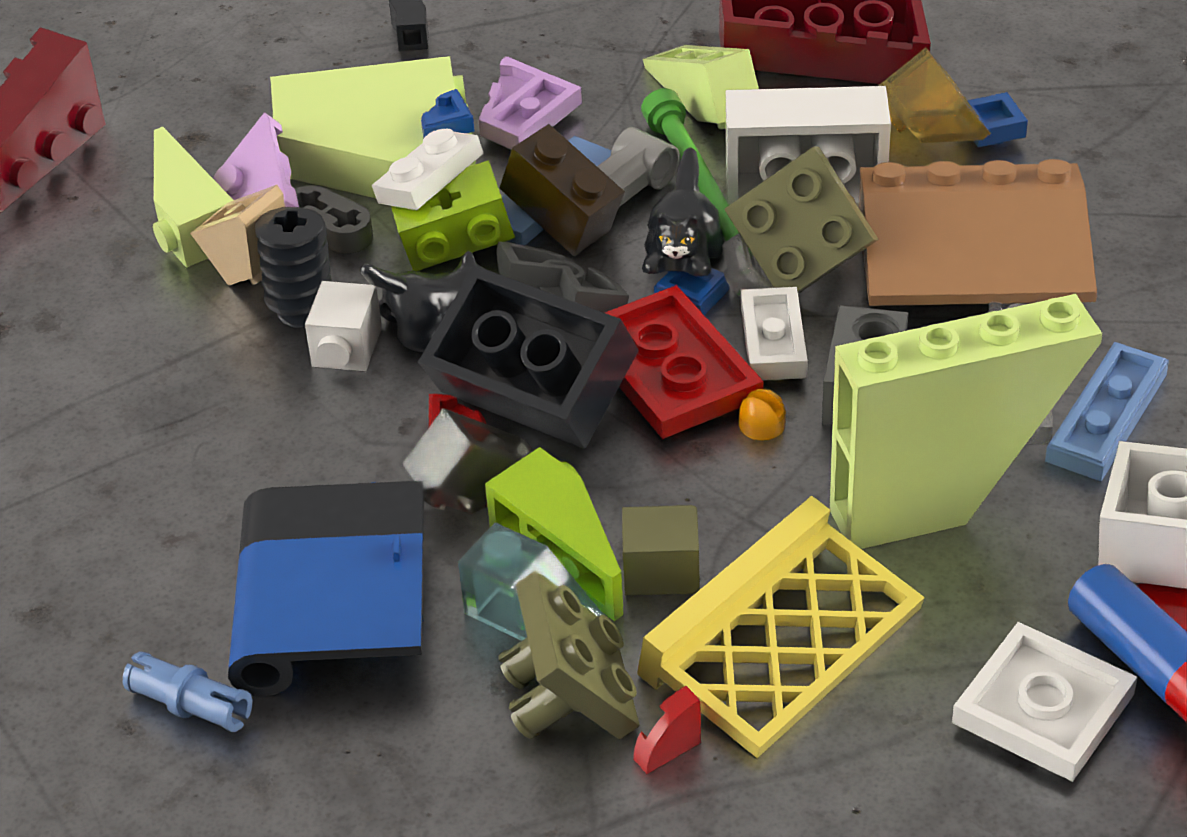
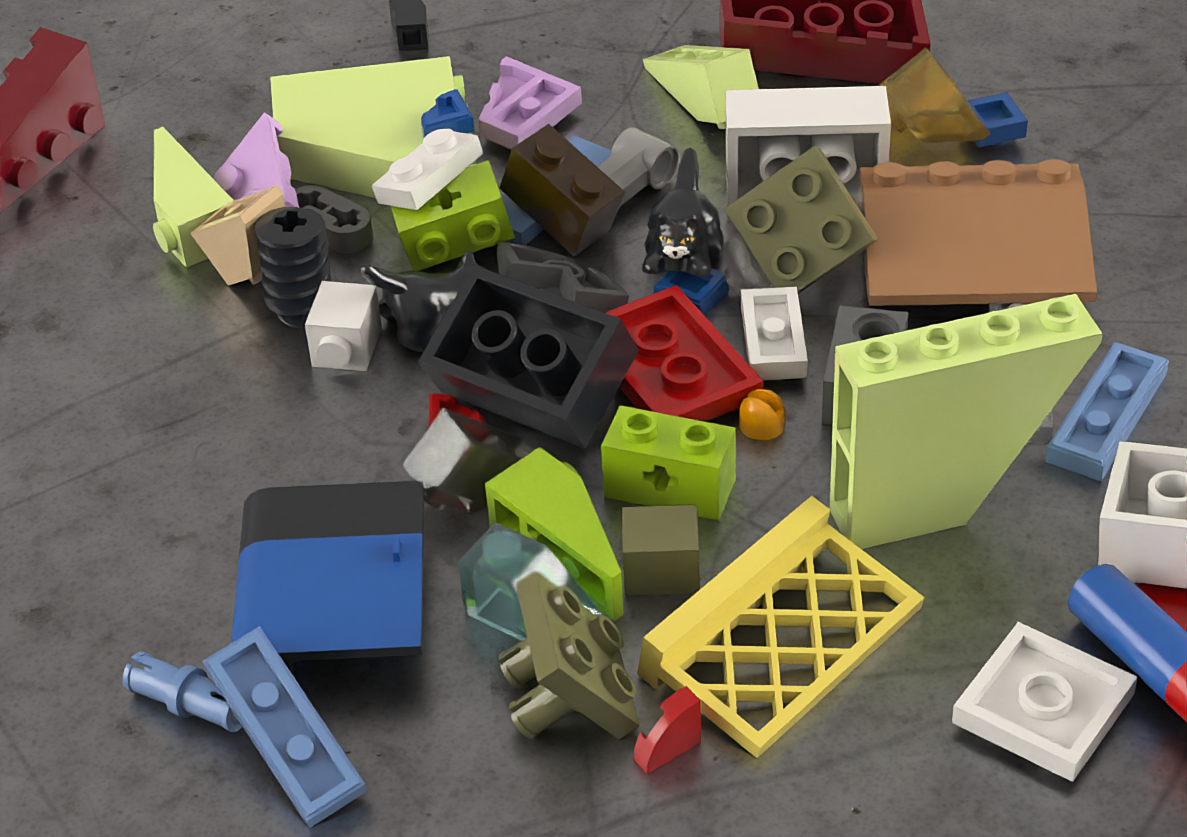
bright green piece [641,88,752,260] -> none
none -> medium blue tile [202,626,367,828]
none -> lime brick [601,405,736,521]

